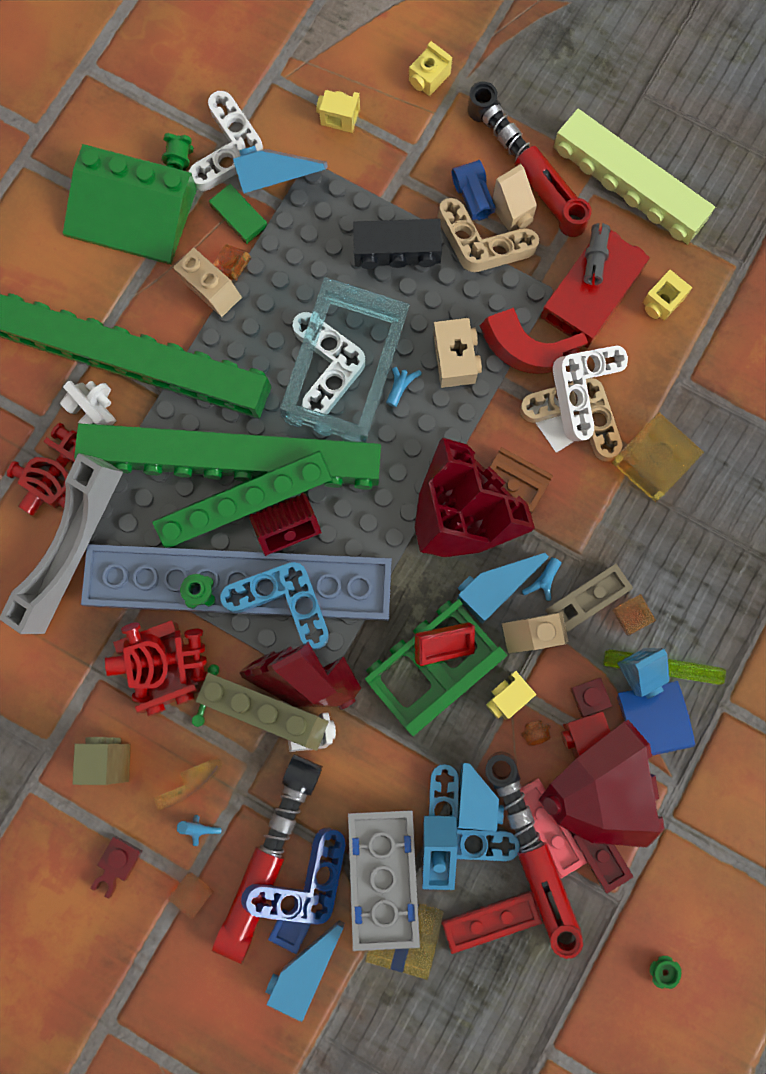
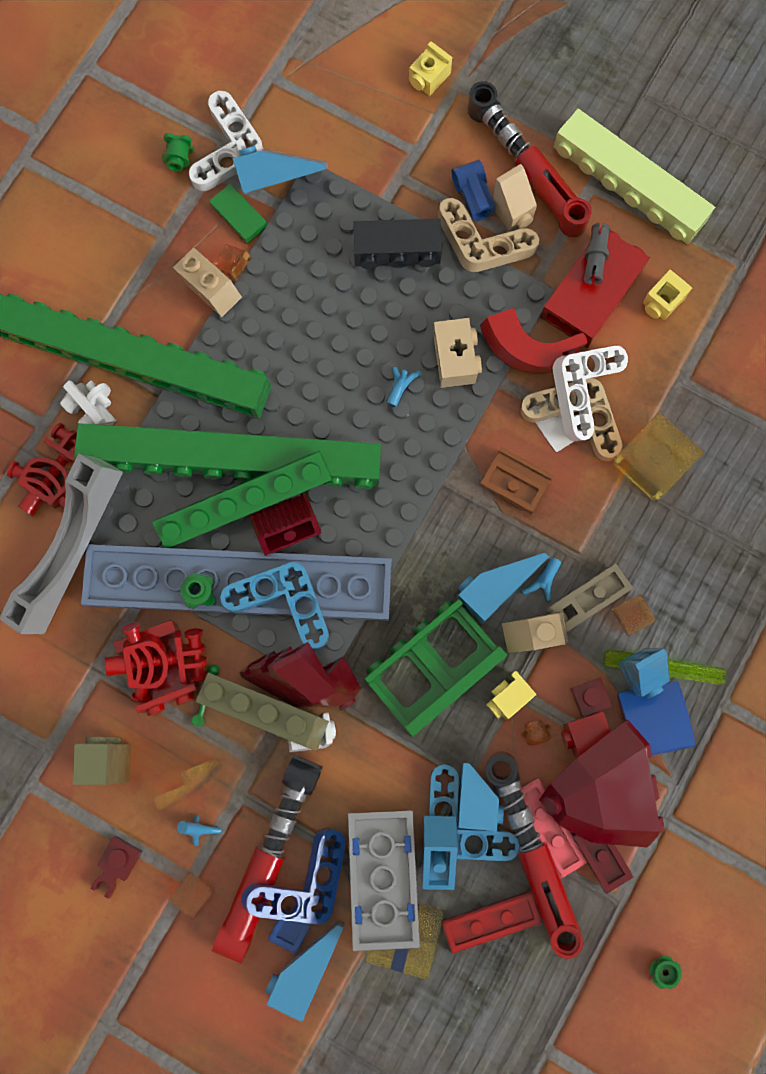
green slope [63,144,197,265] -> none
clear light blue door [280,277,410,443] -> none
white beam [293,312,365,420] -> none
light yellow brick [316,90,360,133] -> none
dark red brick [415,438,535,557] -> none
red tile [415,622,475,666] -> none

